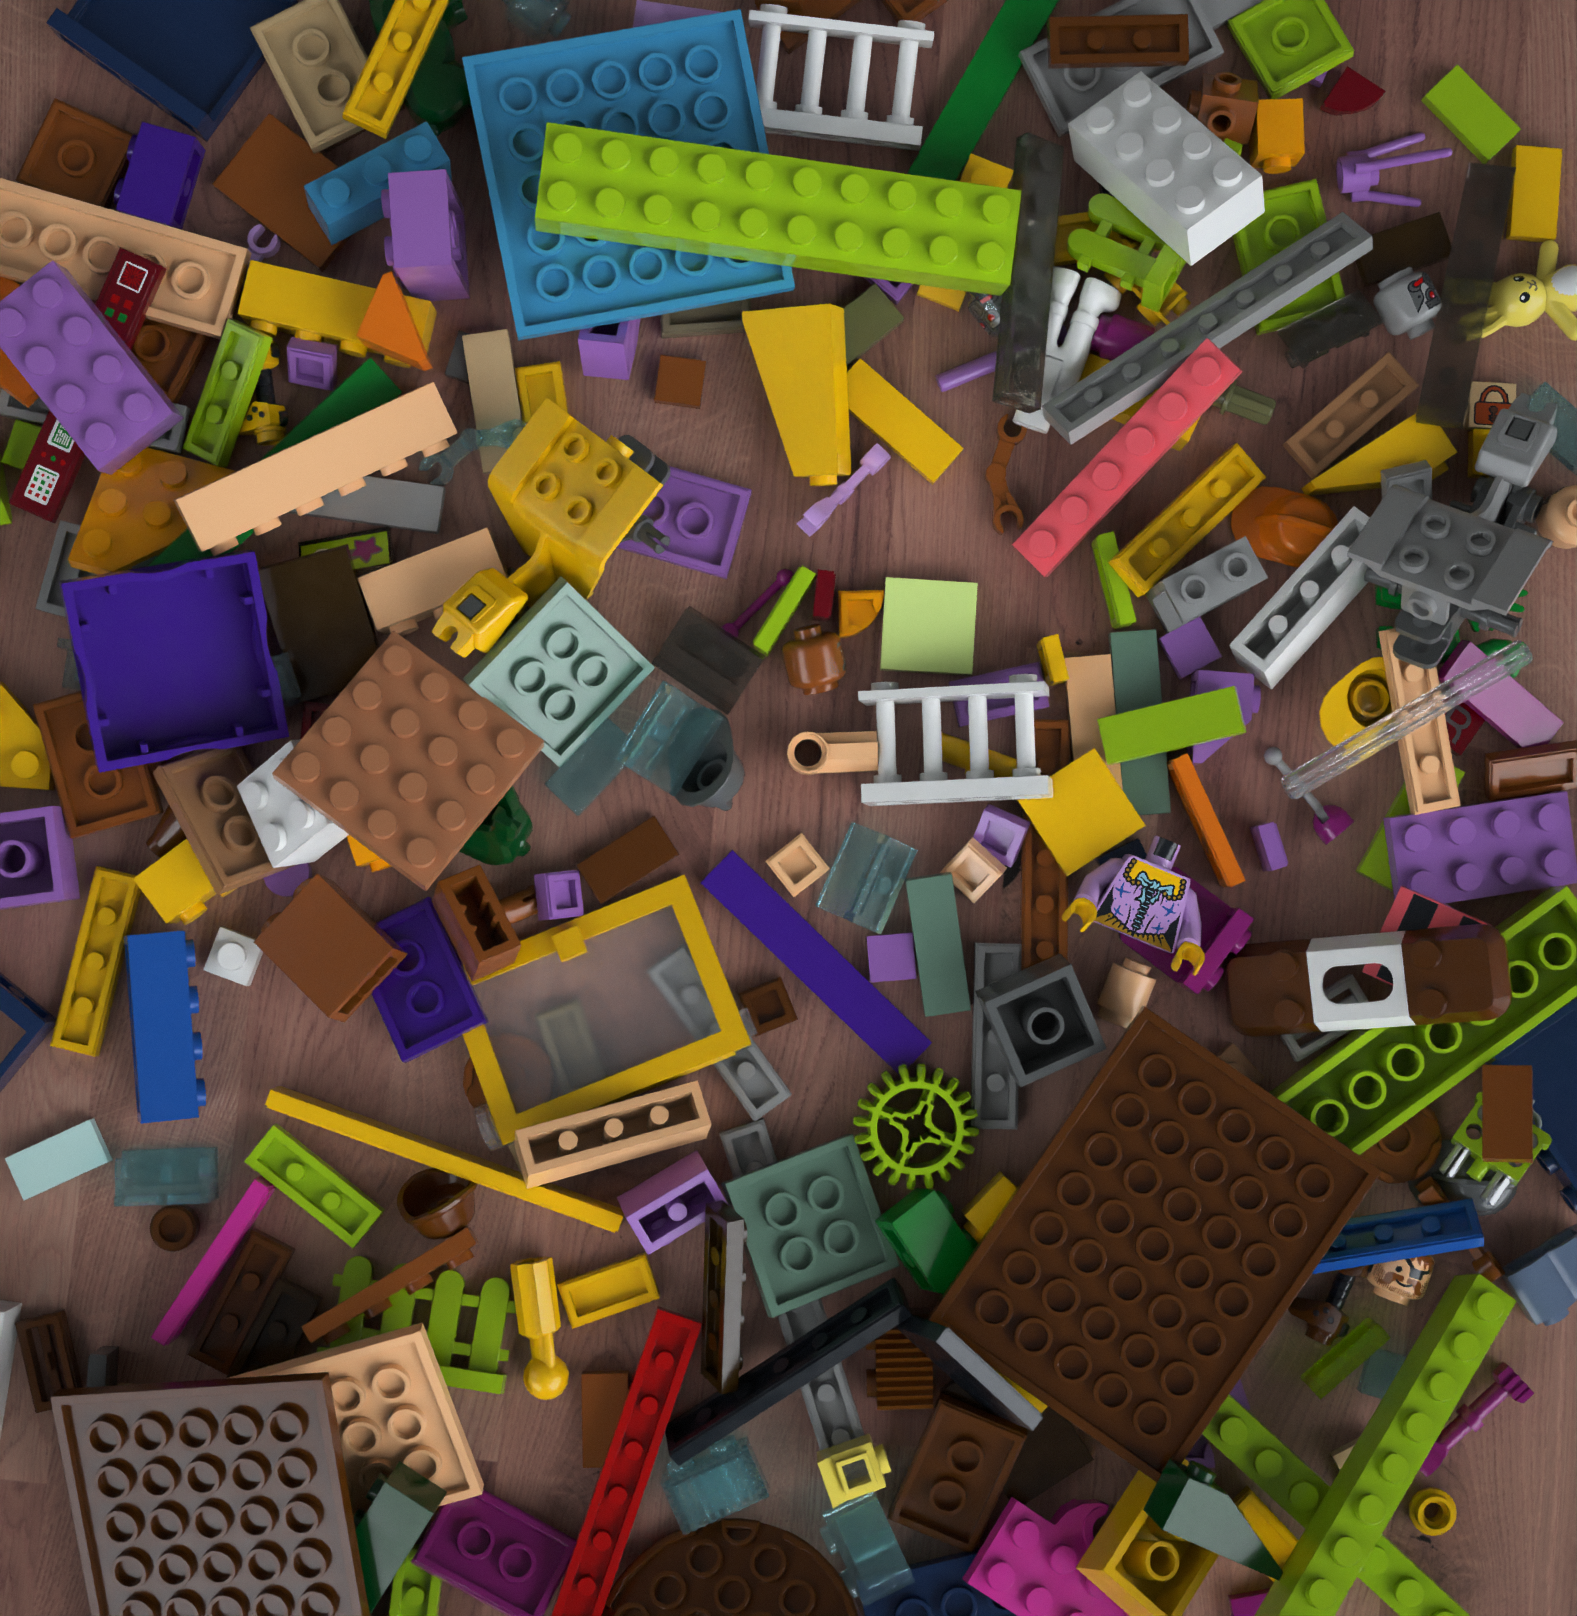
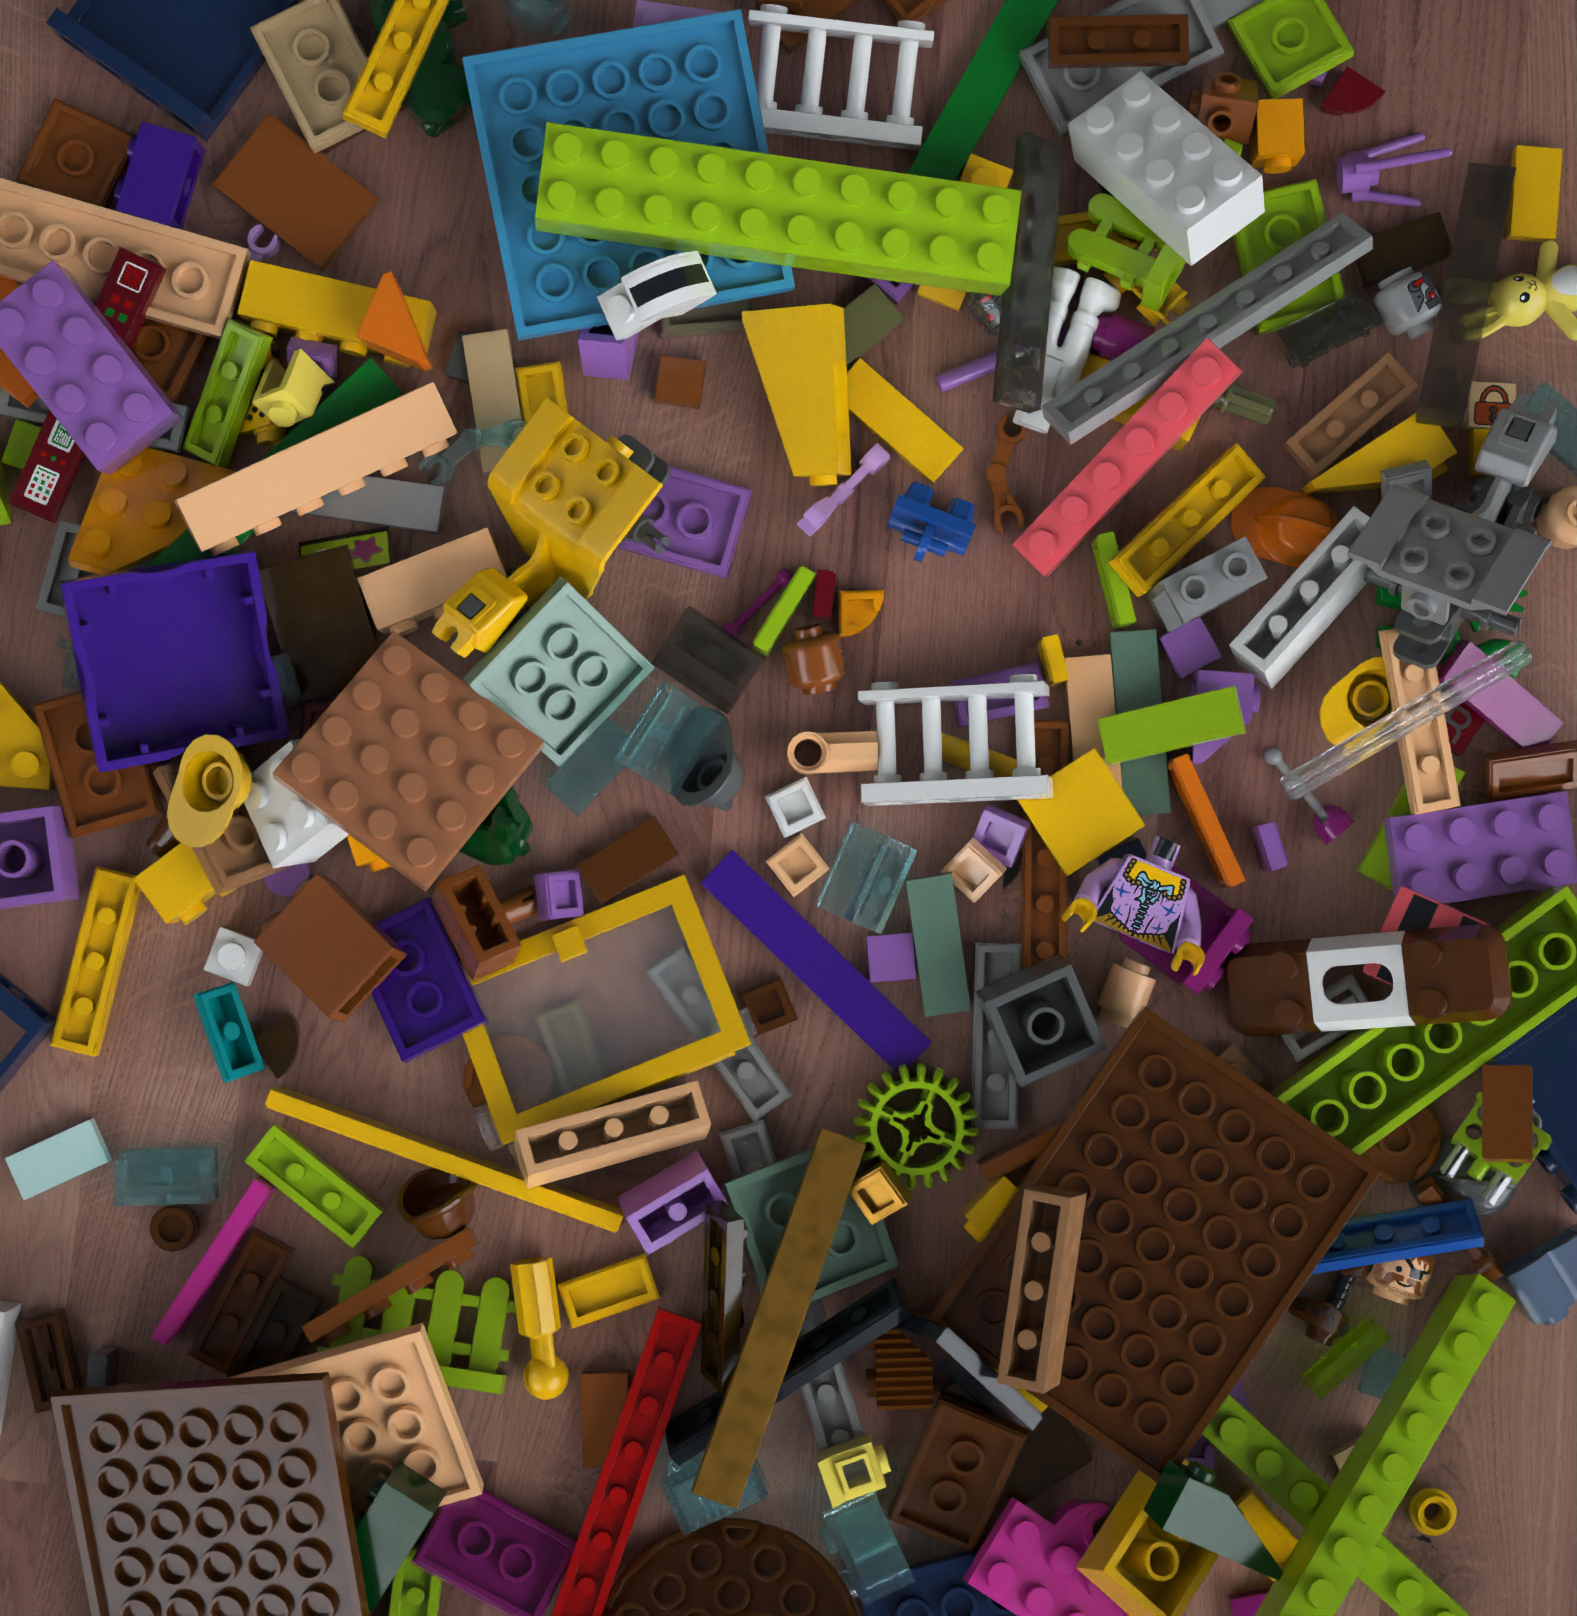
blue brick [124,931,206,1124] -> none
dark azure brick [304,121,452,245] -> none
medium lavender brick [381,169,470,301] -> none
green hinge [874,1187,978,1294] -> none
yellowish green tile [880,577,978,676] -> none
magenta piece [1419,1361,1534,1477] -> none
lime tile [1421,64,1521,165] -> none
none -> yellow piece [167,734,252,847]
none -> teal slope [192,981,265,1084]
none -> light yellow window [252,348,335,428]
none -> dark brown tile [255,1014,300,1079]
none -> white brick [597,251,717,341]
none -> pearl gold tile [691,1128,866,1509]
none -> white tile [765,777,826,838]
none -> pearl gold tile [849,1160,912,1225]
none -> blue hips [887,481,977,563]
none -> dark orange tile [976,1119,1062,1182]
none -> medium nougat brick [997,1184,1087,1394]

